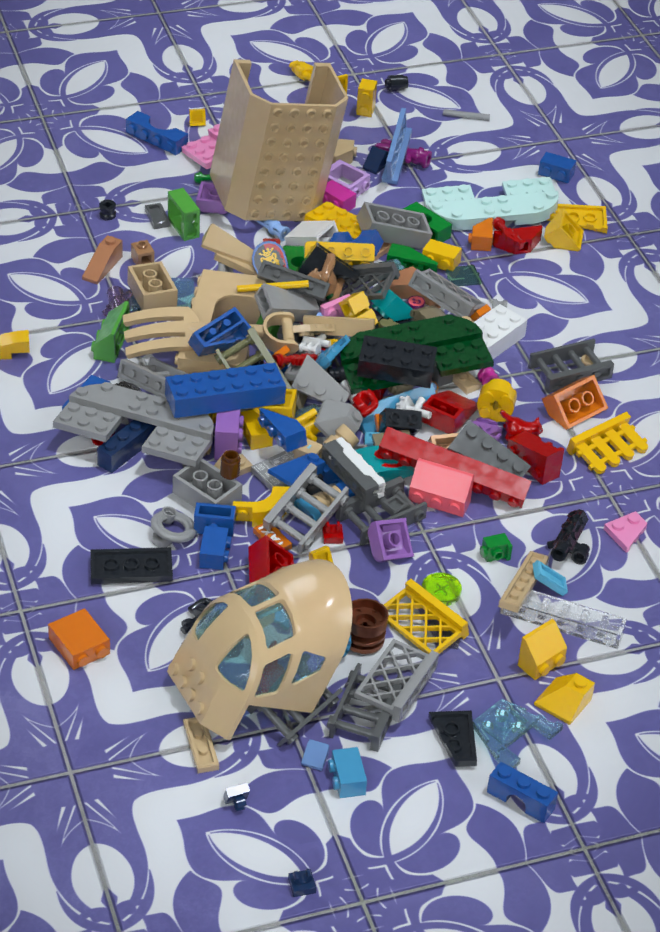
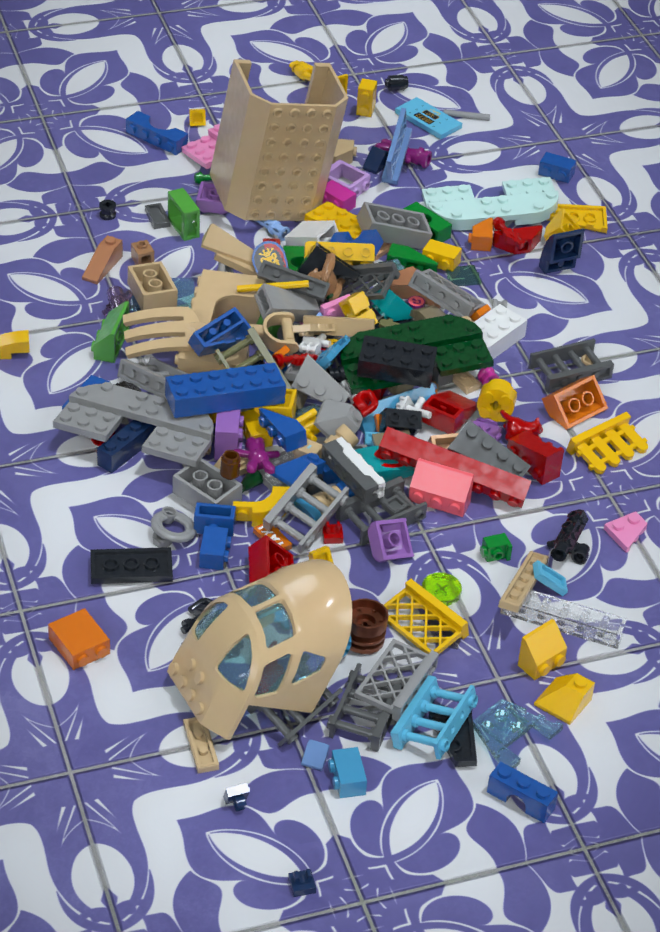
none -> magenta animal [234,437,280,474]
none -> dark green cone [241,470,263,493]
none -> medium azure fence [390,675,478,760]
none -> medium azure tile [395,97,463,139]
none -> dark blue slope [539,229,585,274]

